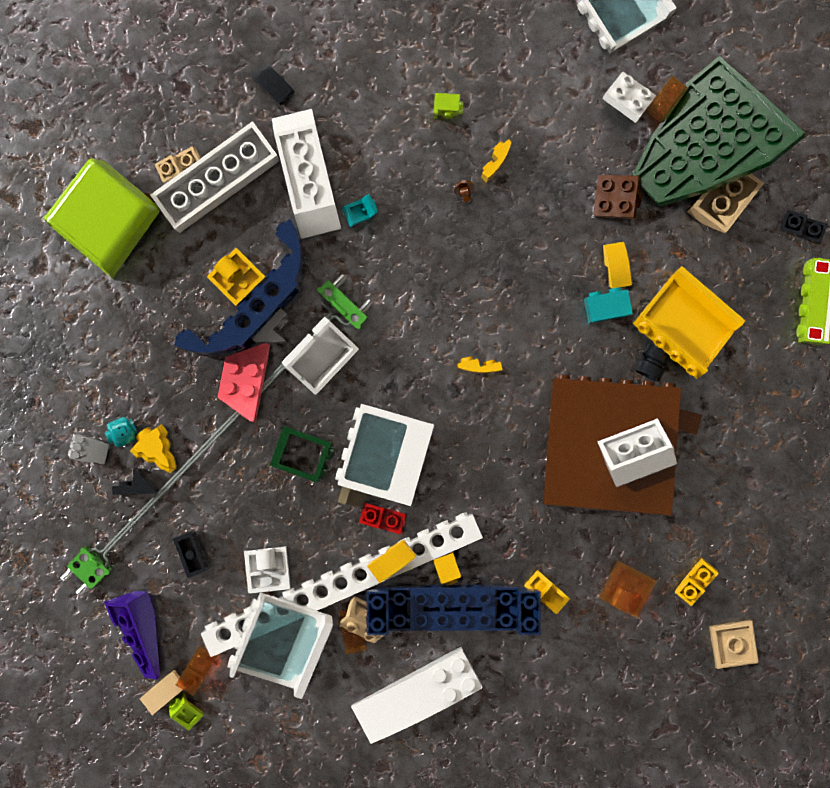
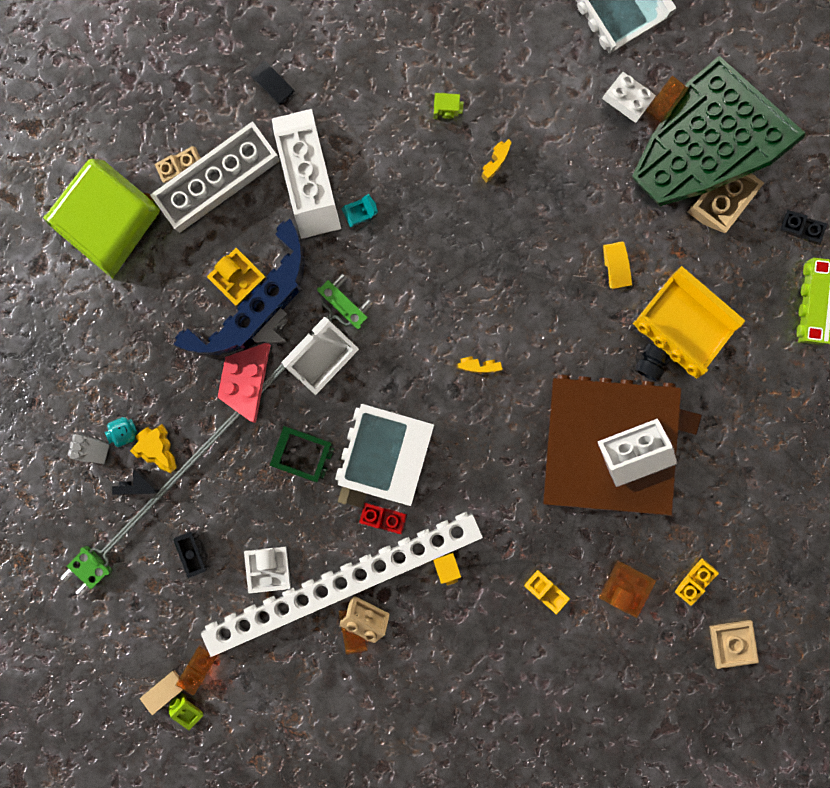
dark purple wedge [104,591,160,680] -> none
clear light blue panel [227,592,333,699] -> none
white slope [351,646,483,744] -> none
yellow slope [367,539,416,583] -> none
dark blue slope [367,585,541,635] -> none
reddish brown plate [454,180,475,203] -> none
teal brick [584,287,633,324] -> none
reddish brown plate [593,175,642,219] -> none

